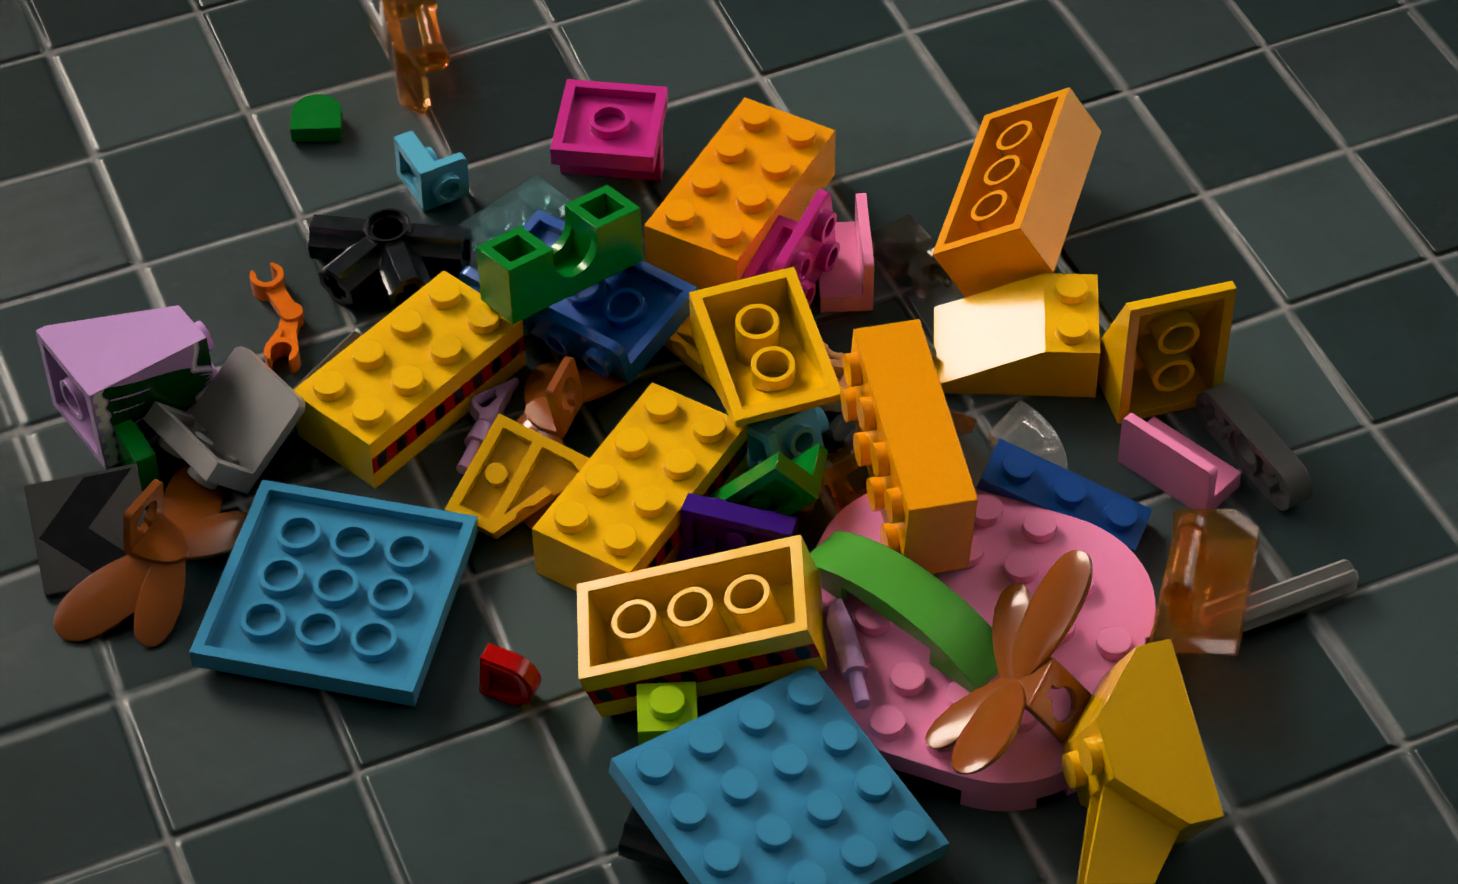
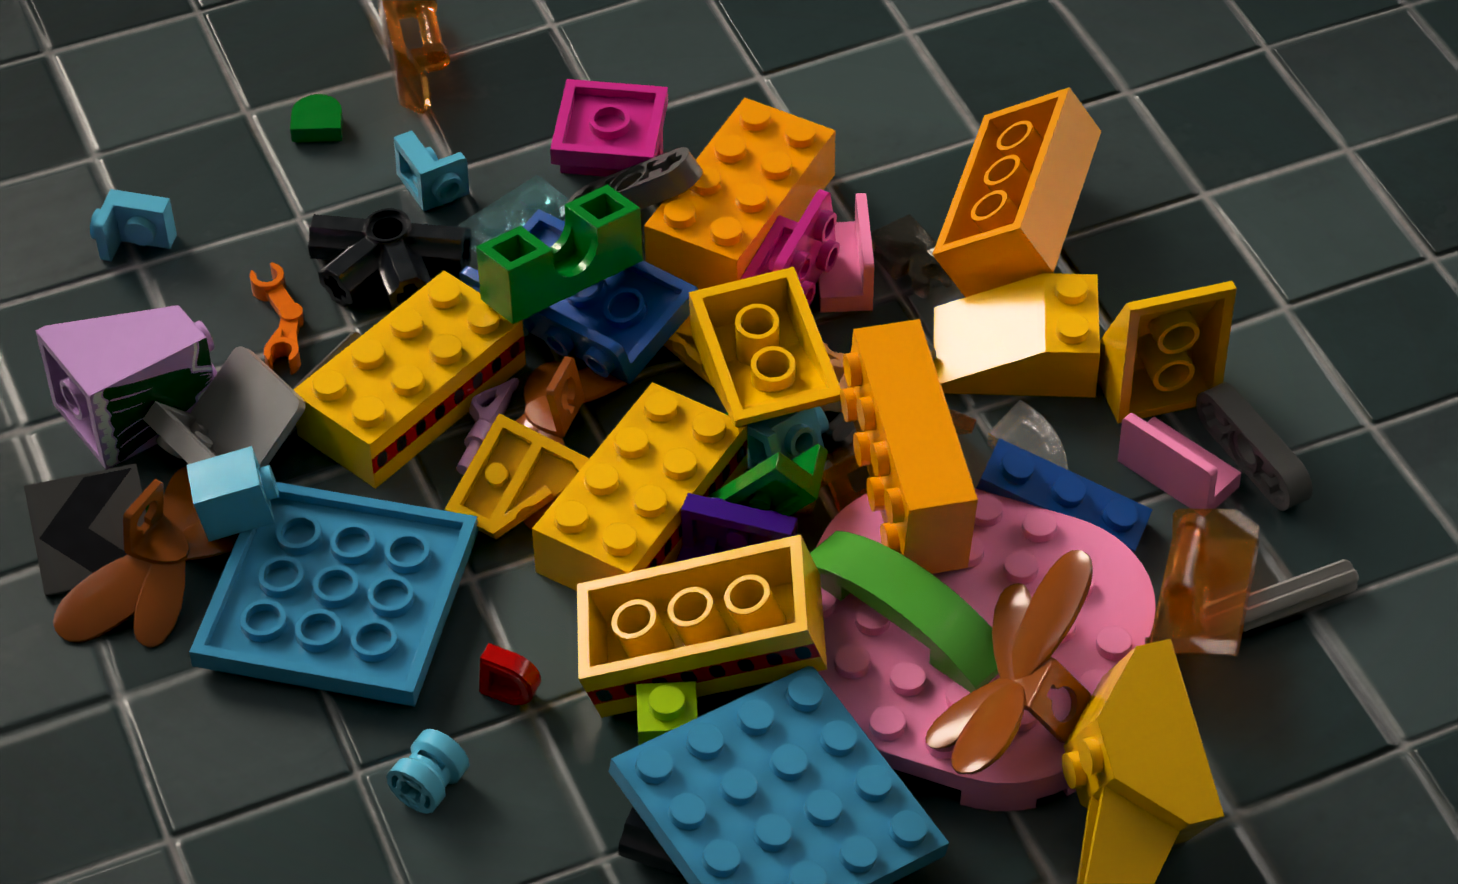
green tile [113,419,161,492] -> none
lavender hand [827,598,870,709] -> none
none -> medium azure bracket [90,189,177,261]
none -> medium azure brick [186,446,279,542]
none -> medium azure wheel [386,729,470,814]
none -> dark grey beam [567,147,703,210]

